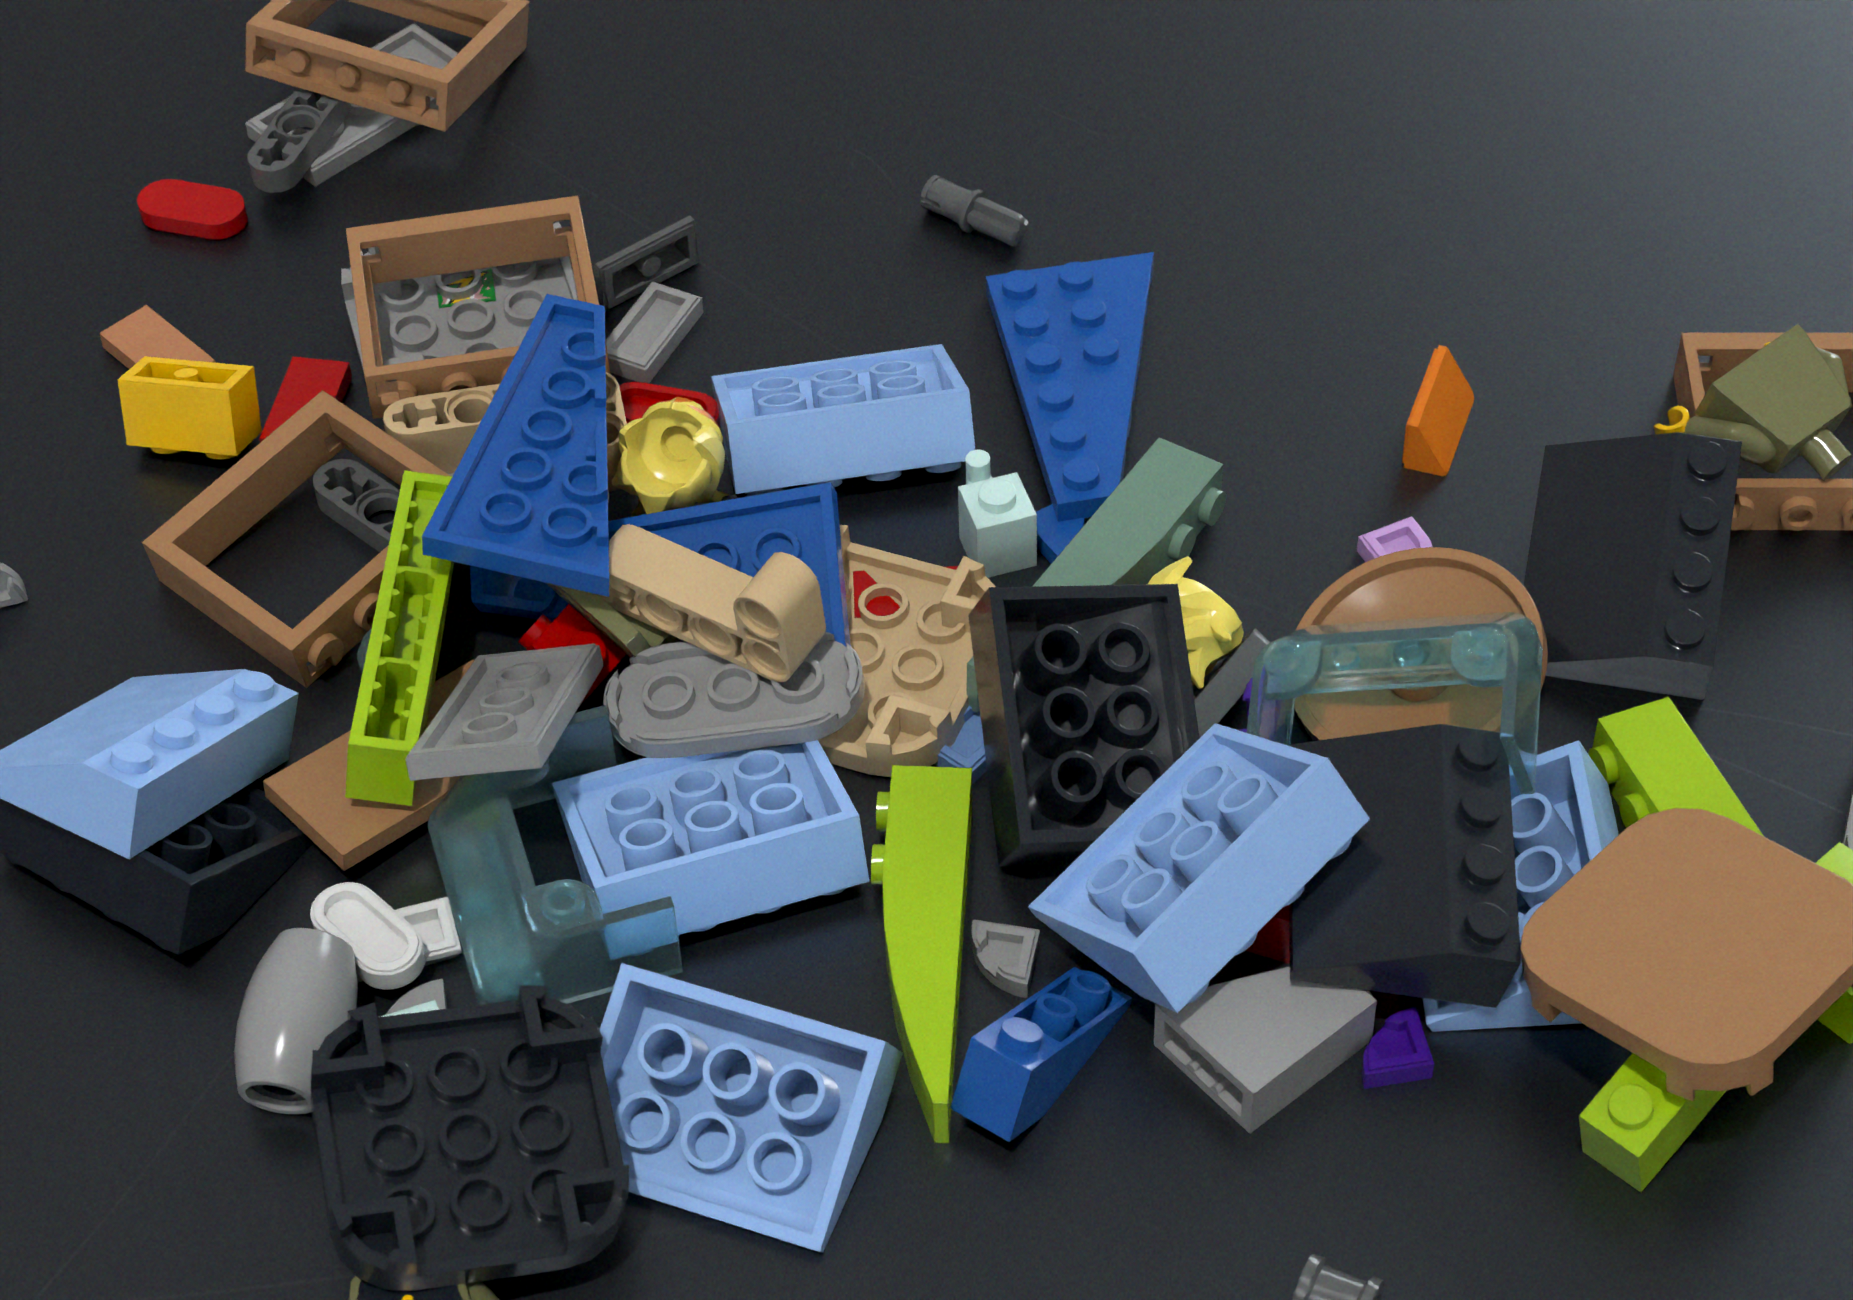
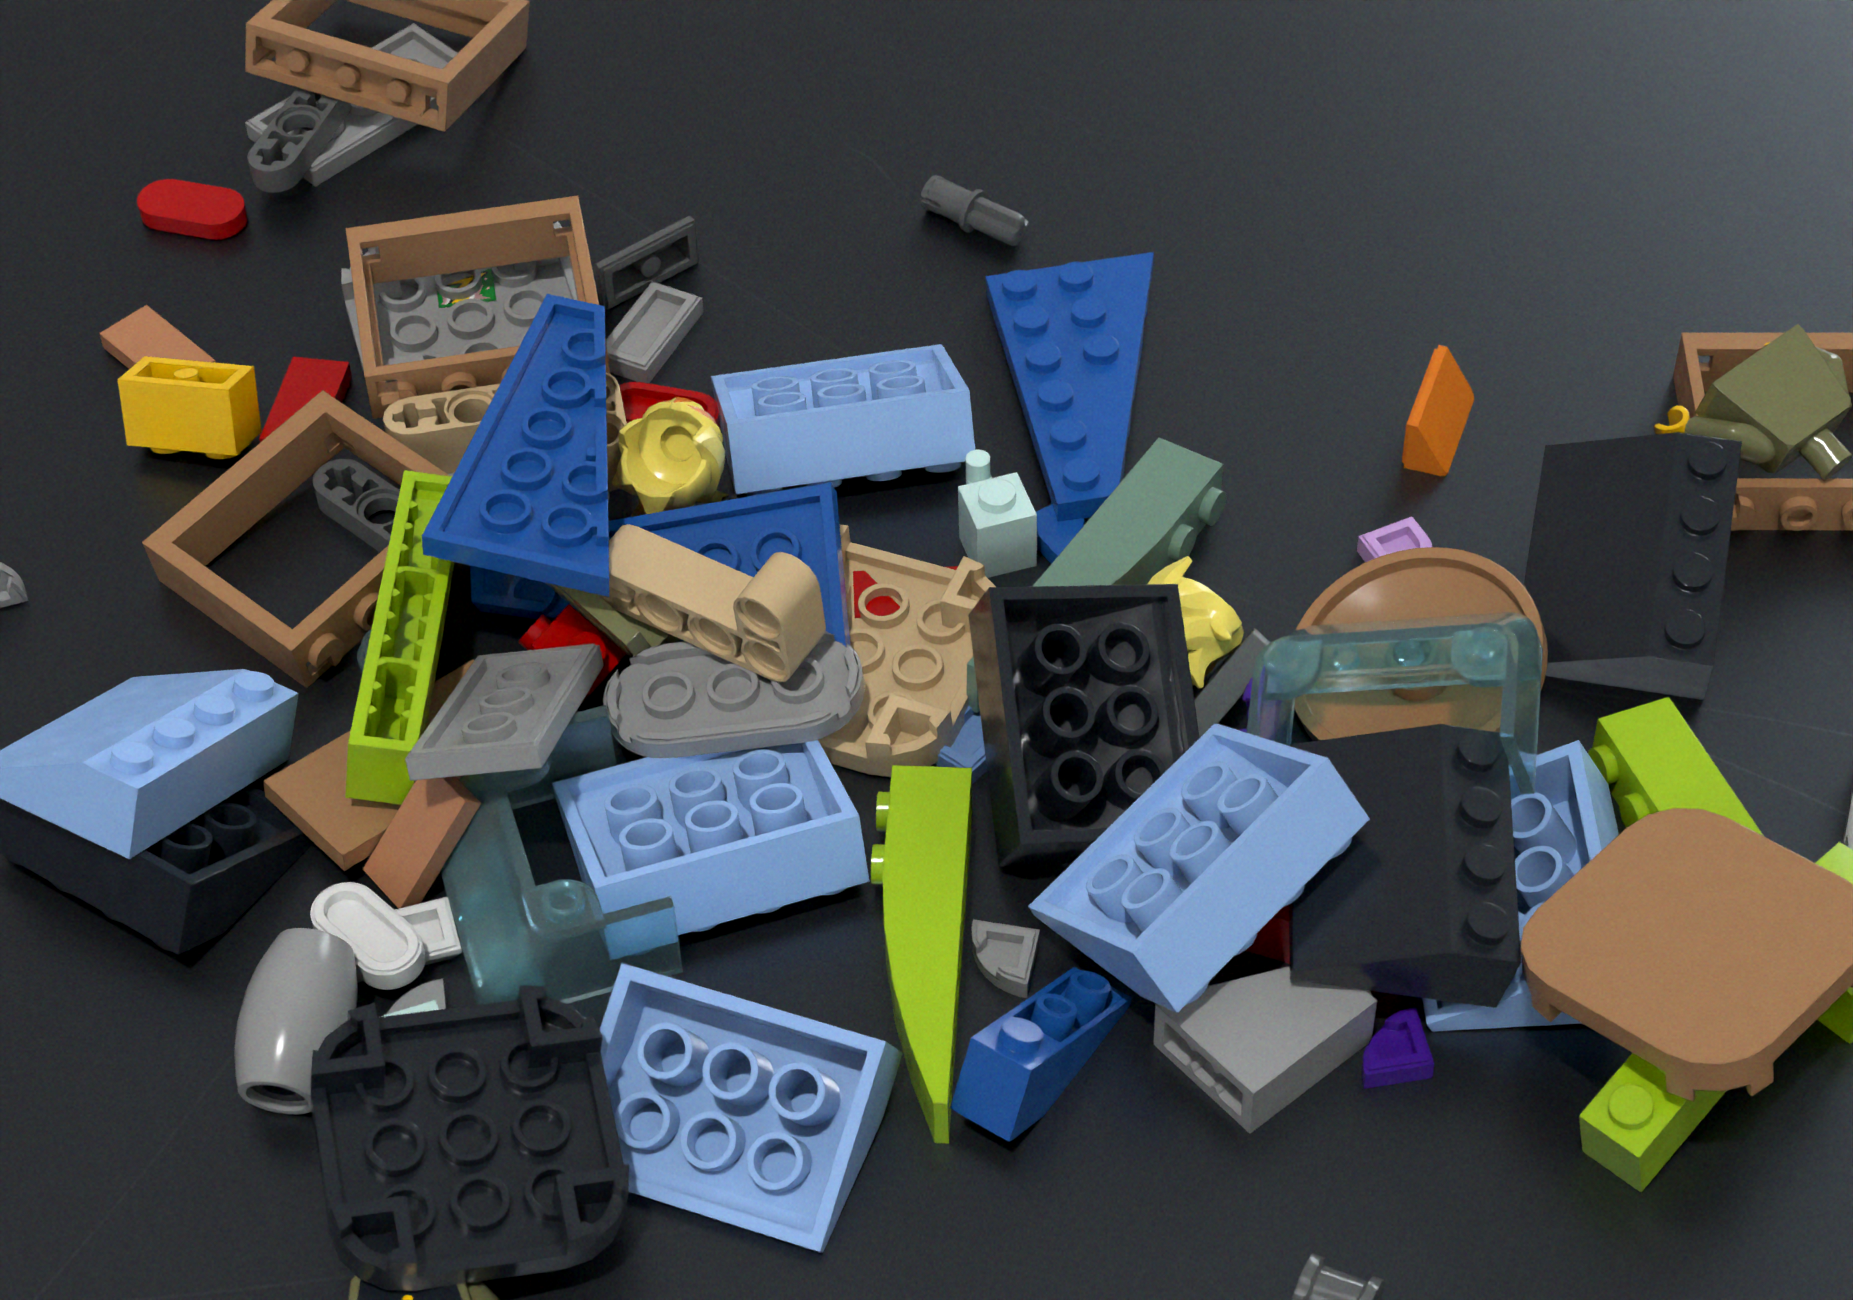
none -> nougat tile [363,776,481,909]

